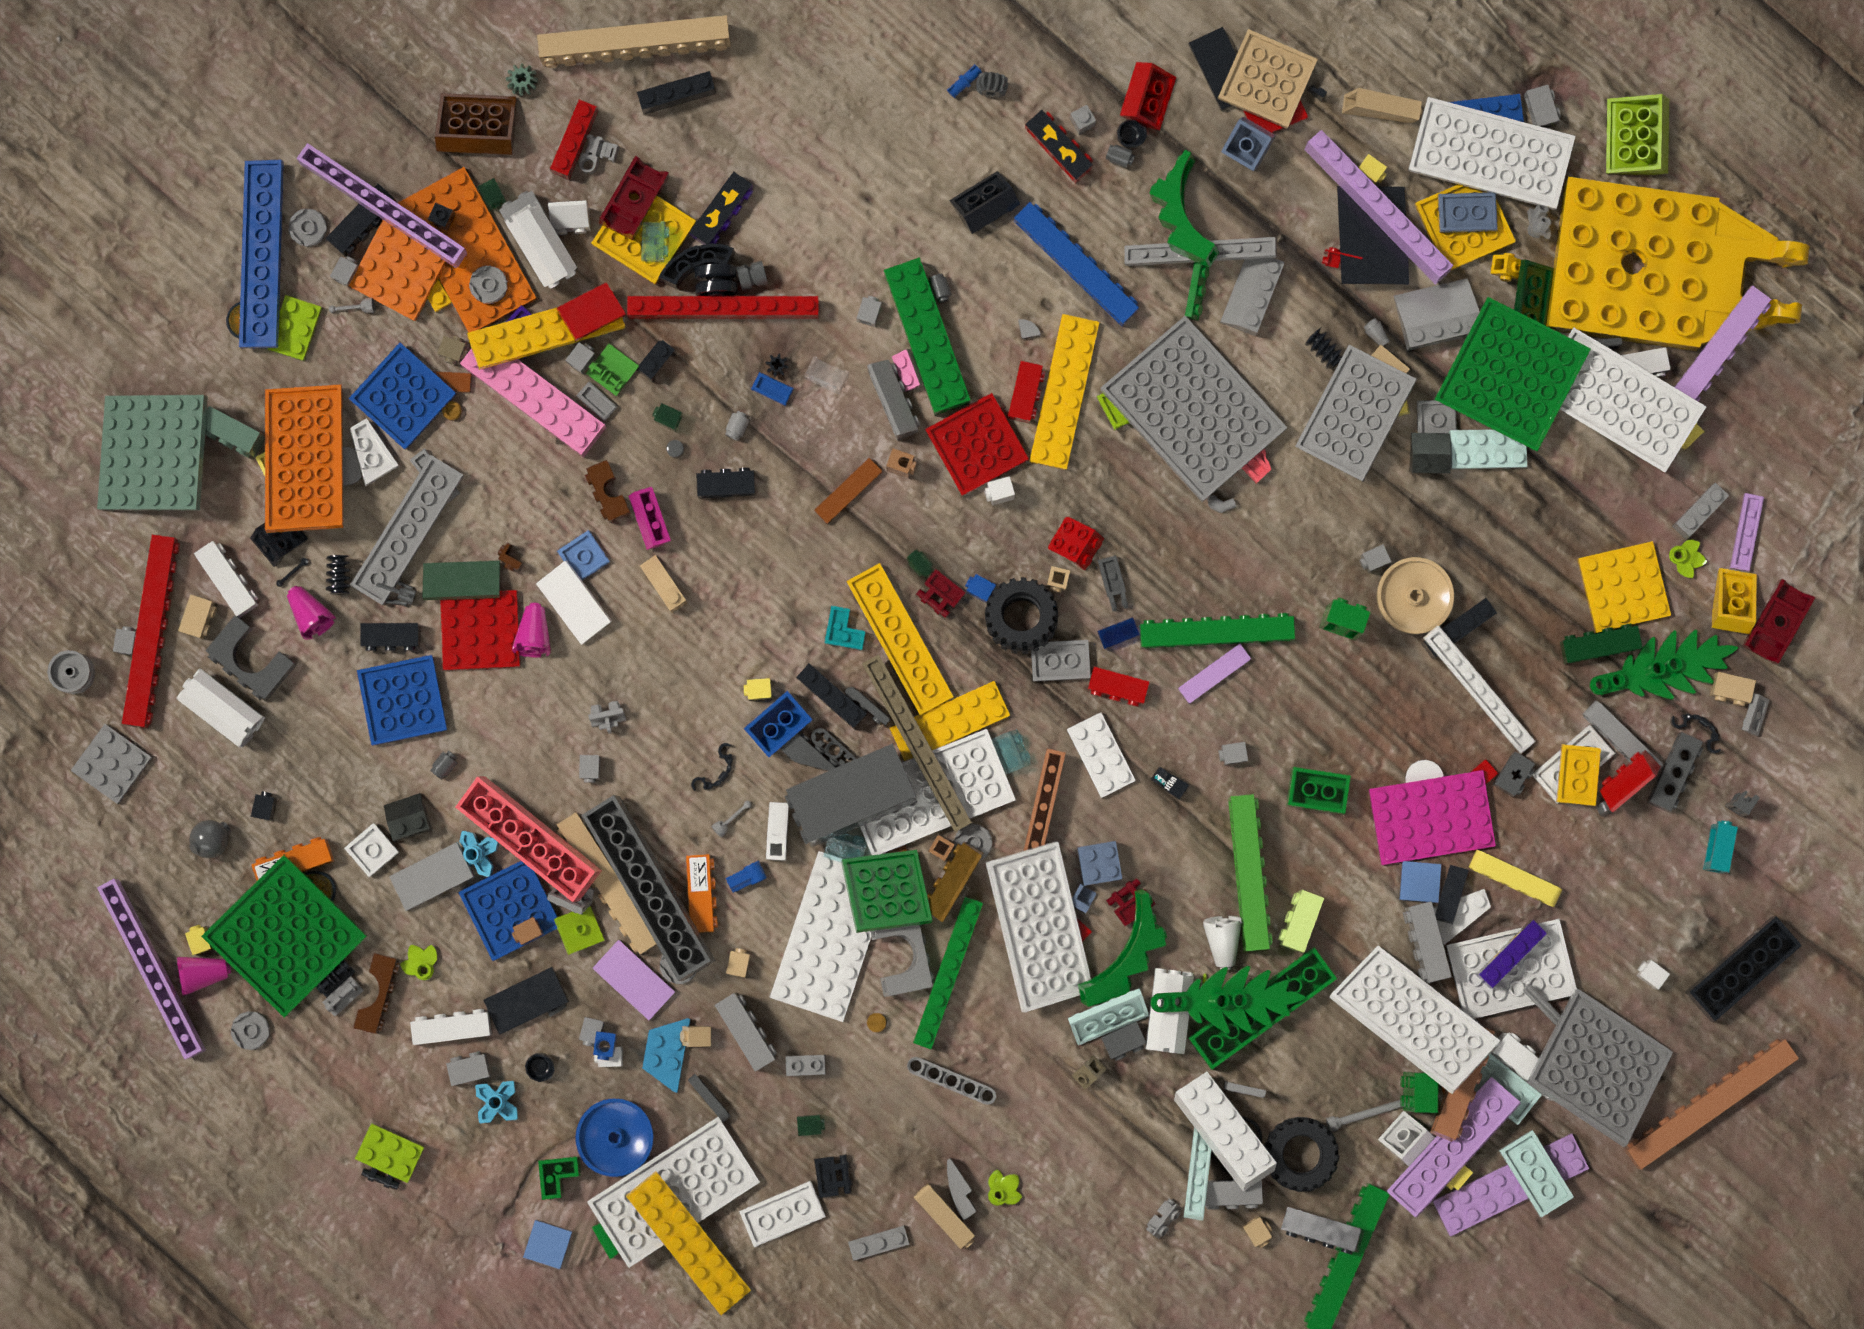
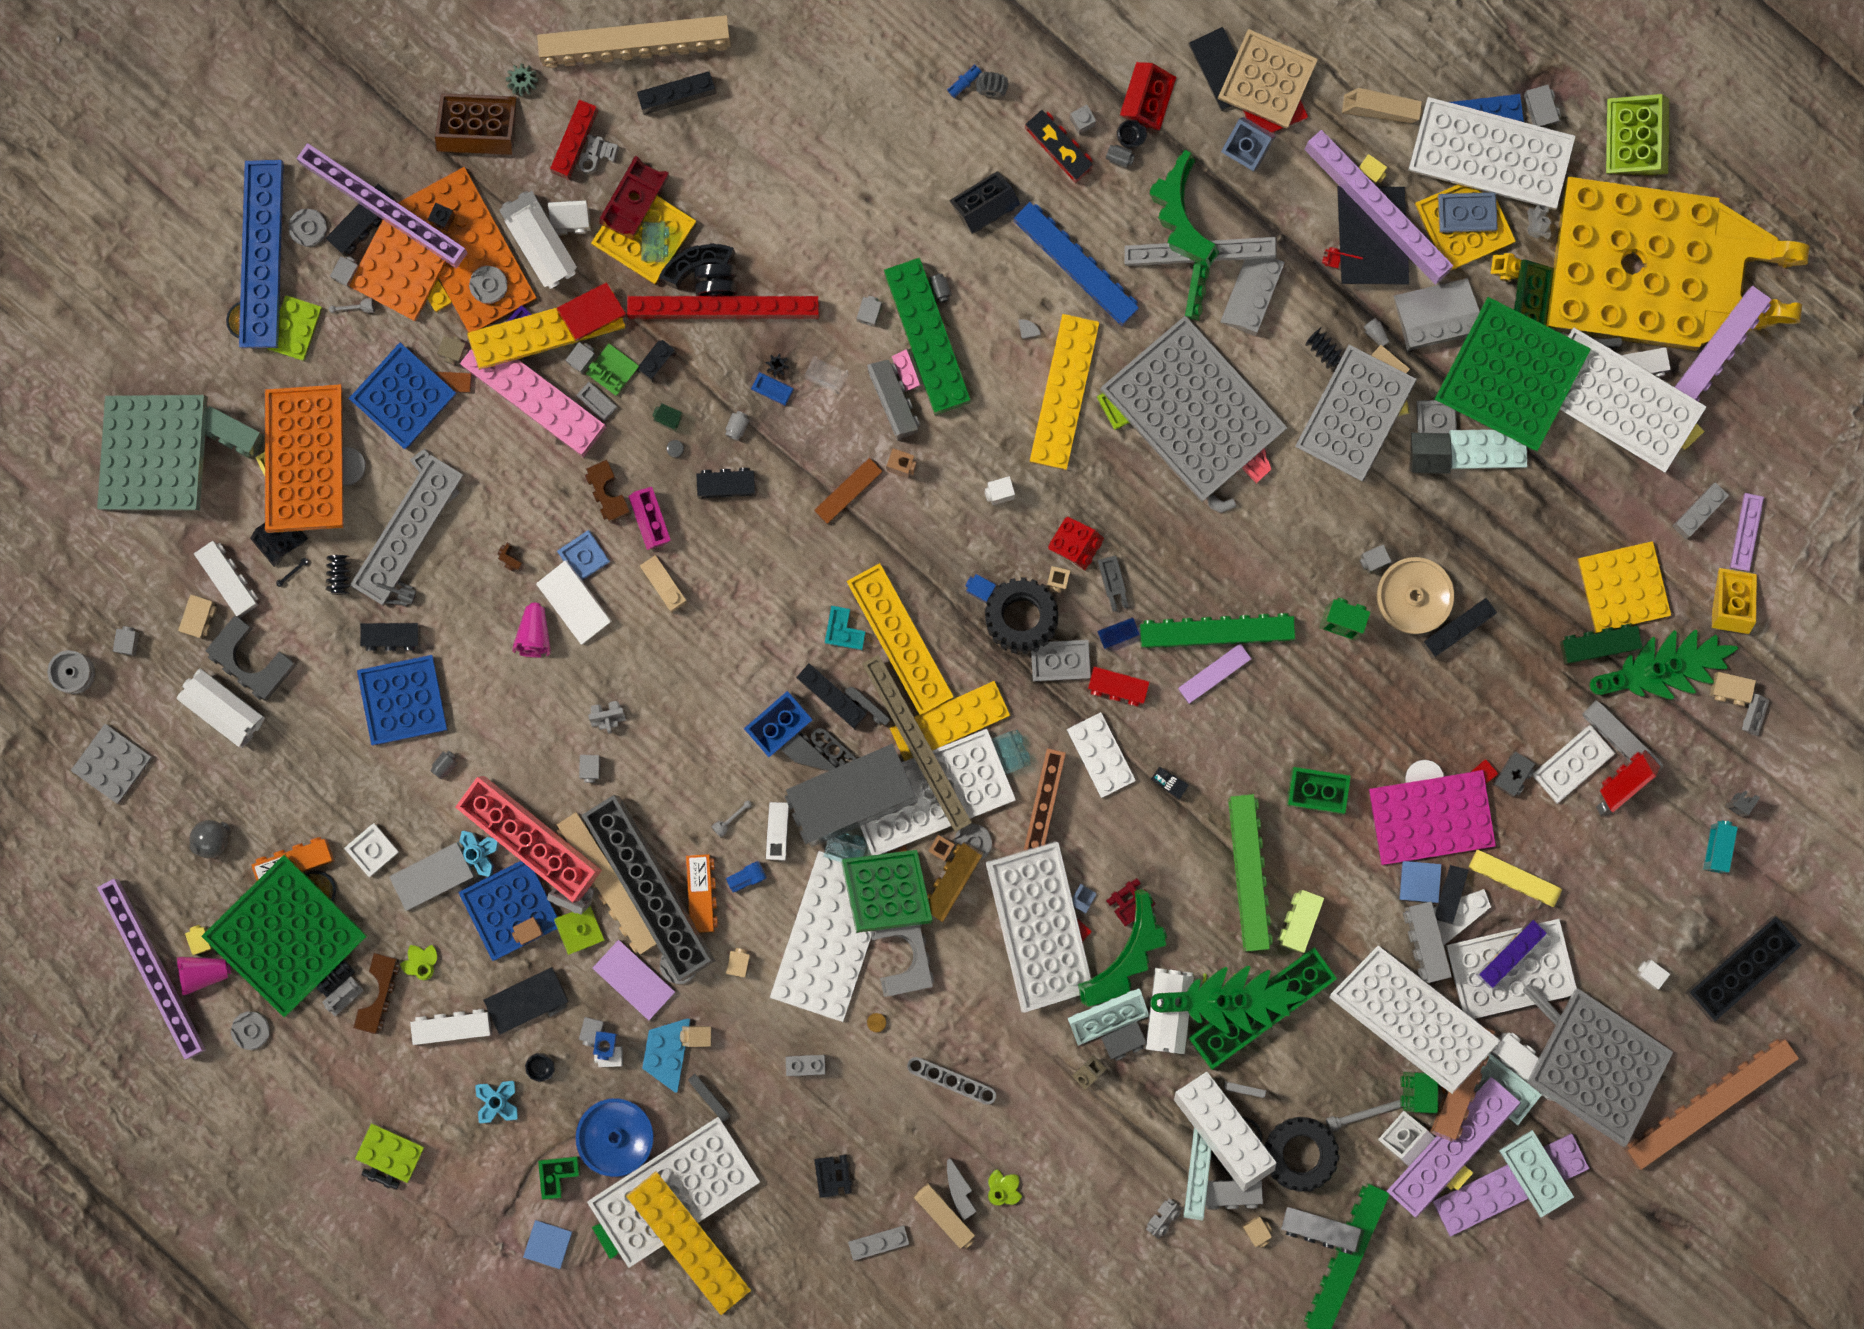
red brick [121,534,180,728] -> none
black brick [250,791,277,821] -> none
dark pink cone [287,586,336,640] -> none
white wing [350,418,398,486] -> none
pearl dark grey slope [384,793,432,842] -> none
dark green tile [422,561,501,600] -> none
red plate [440,590,520,671] -> none
pearl gold tile [442,401,462,421] -> none
light grey brick [446,1051,491,1086] -> none
clear green brick [477,178,506,210] -> none
black brick [689,171,754,245] -> none
black piece [691,743,733,791] -> none
light grey brick [715,993,777,1072] -> none
dark grey wheel [736,260,768,291] -> none
white tile [739,1181,826,1247] -> none
light yellow brick [744,678,772,700] -> none
clear green brick [797,1114,825,1136] -> none
clear green brick [906,549,934,577] -> none
green brick [913,897,983,1049] -> none
dark red plate [916,569,966,618] -> none
red plate [925,393,1029,496] -> none
red brick [1008,361,1046,424] -> none
sand blue brick [1077,841,1122,886] -> none
white cone [1203,916,1242,970] -> none
light grey brick [1218,742,1248,765] -> none
black tile [1307,84,1327,102] -> none
white tile [1423,625,1536,754] -> none
yellow plate [1556,744,1601,806] -> none
dark grey brick [1647,732,1703,812] -> none
lime plate [1669,540,1707,578] -> none
black piece [1670,714,1721,754] -> none
dark red piece [1742,579,1816,665] -> none

